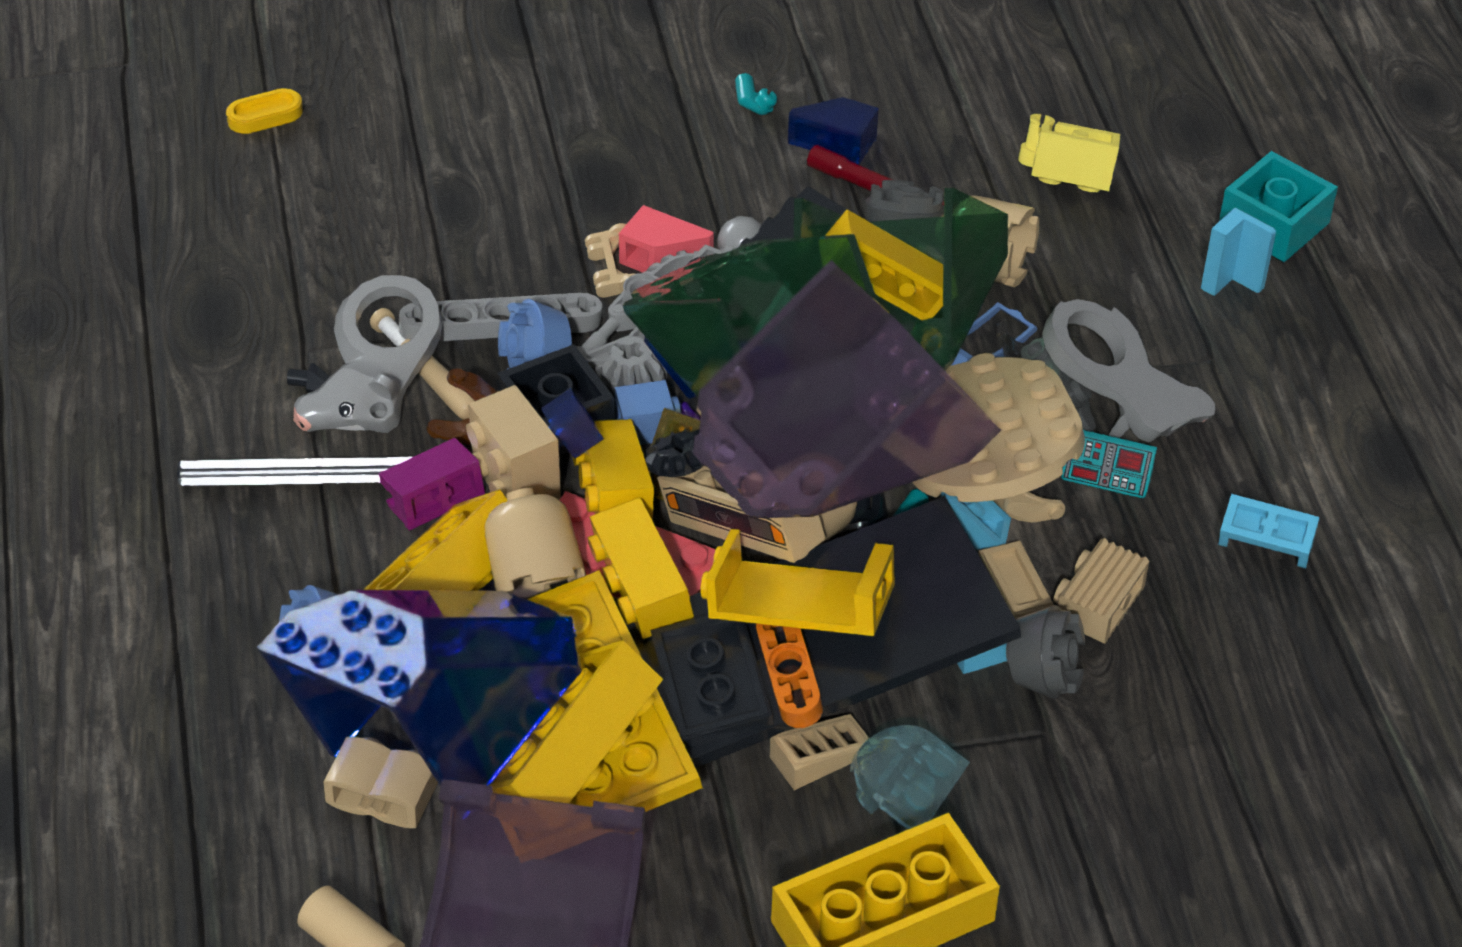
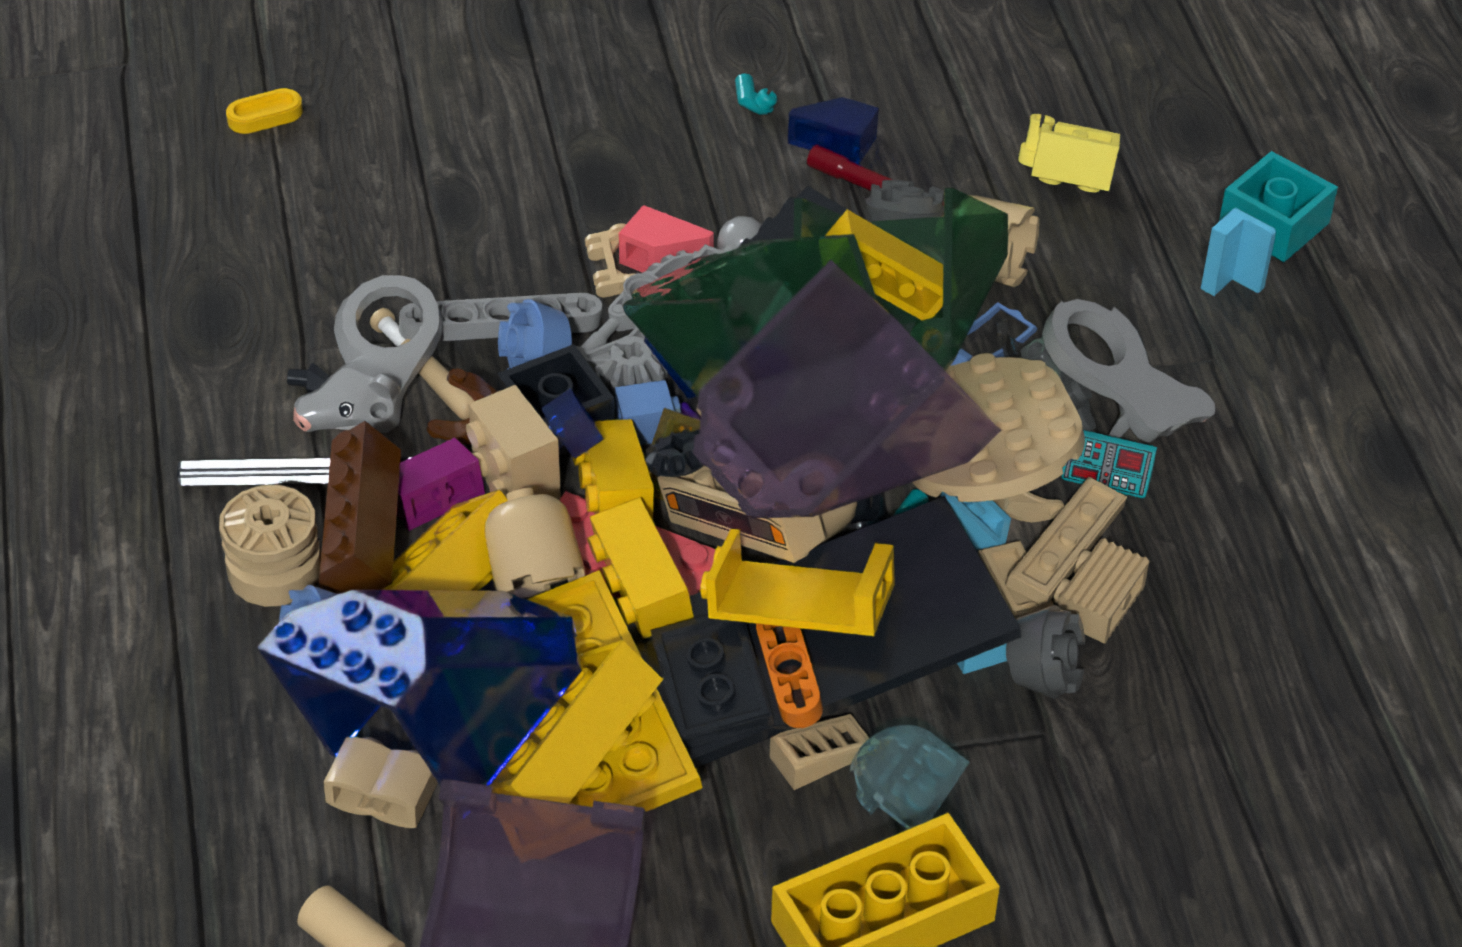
medium azure hinge [1218,494,1319,568] -> none
none -> tan wheel [219,485,321,607]
none -> reddish brown slope [319,421,401,605]
none -> tan tile [1006,477,1127,607]

